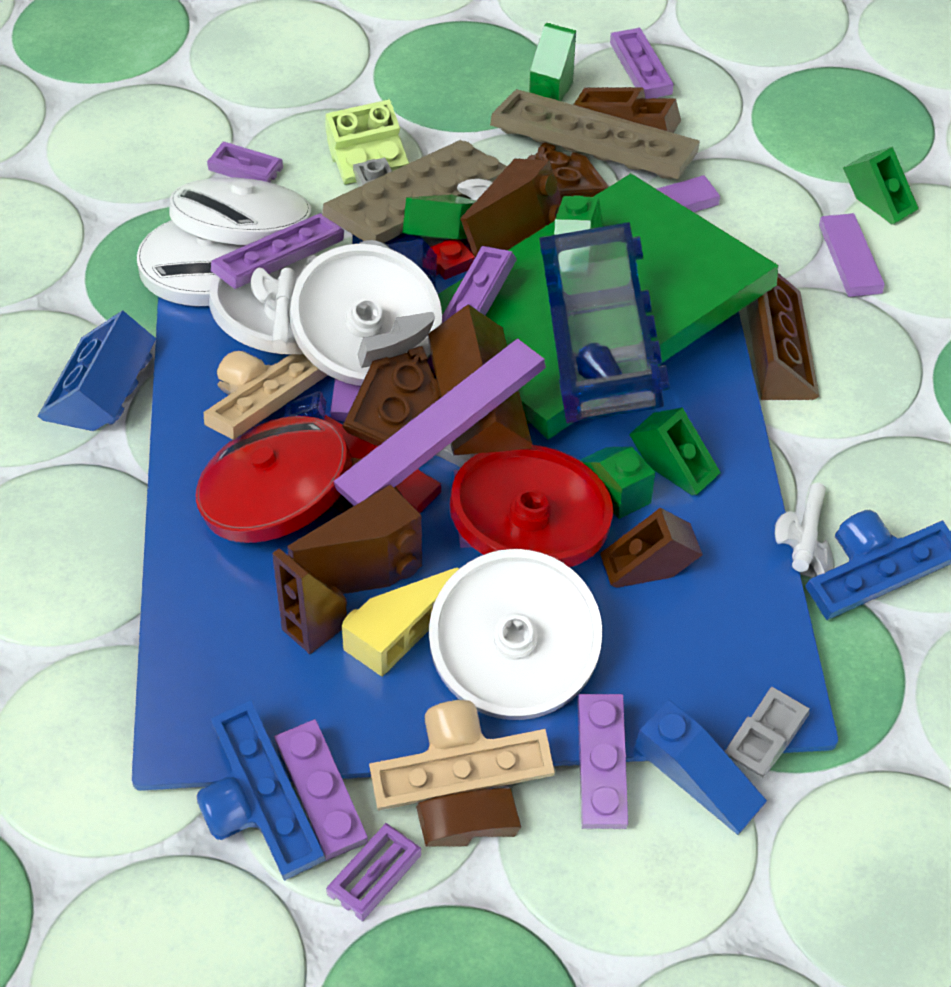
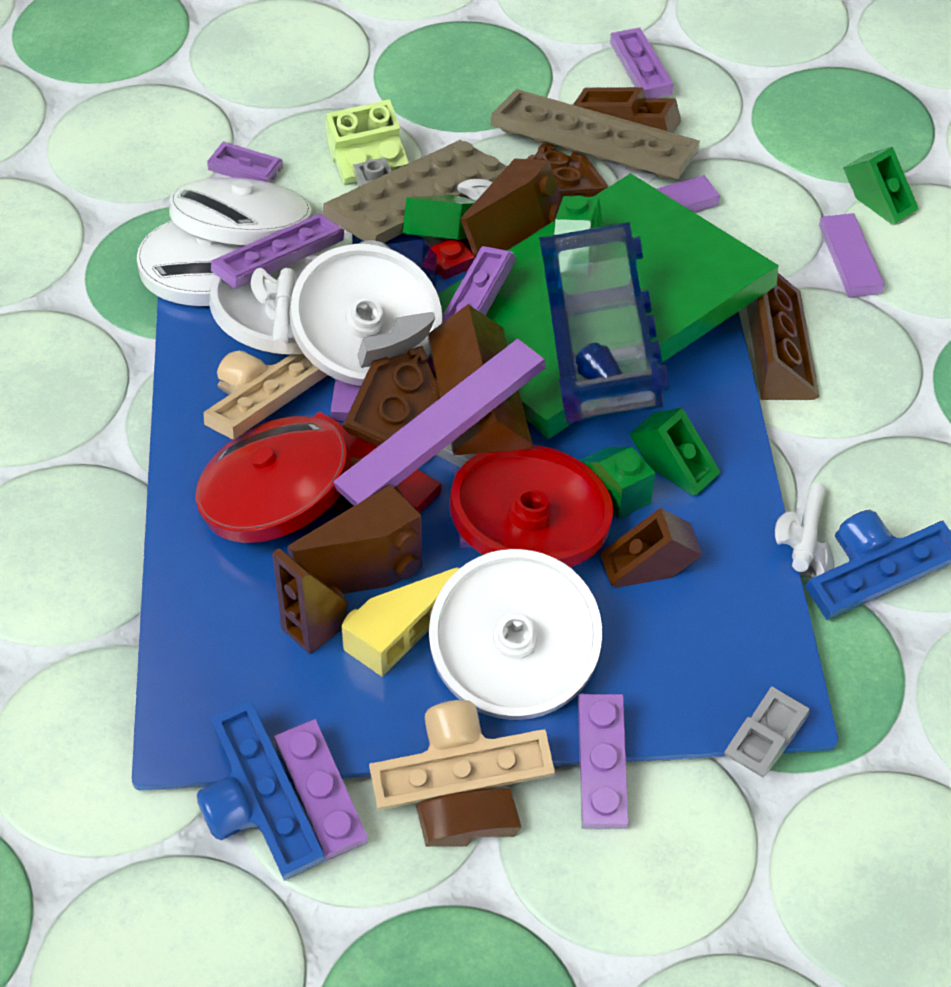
blue slope [37,310,157,431] -> none
clear blue tile [284,391,327,420] -> none
medium lavender tile [326,823,421,922] -> none
slope [529,22,576,101] -> none
blue slope [634,699,767,835] -> none

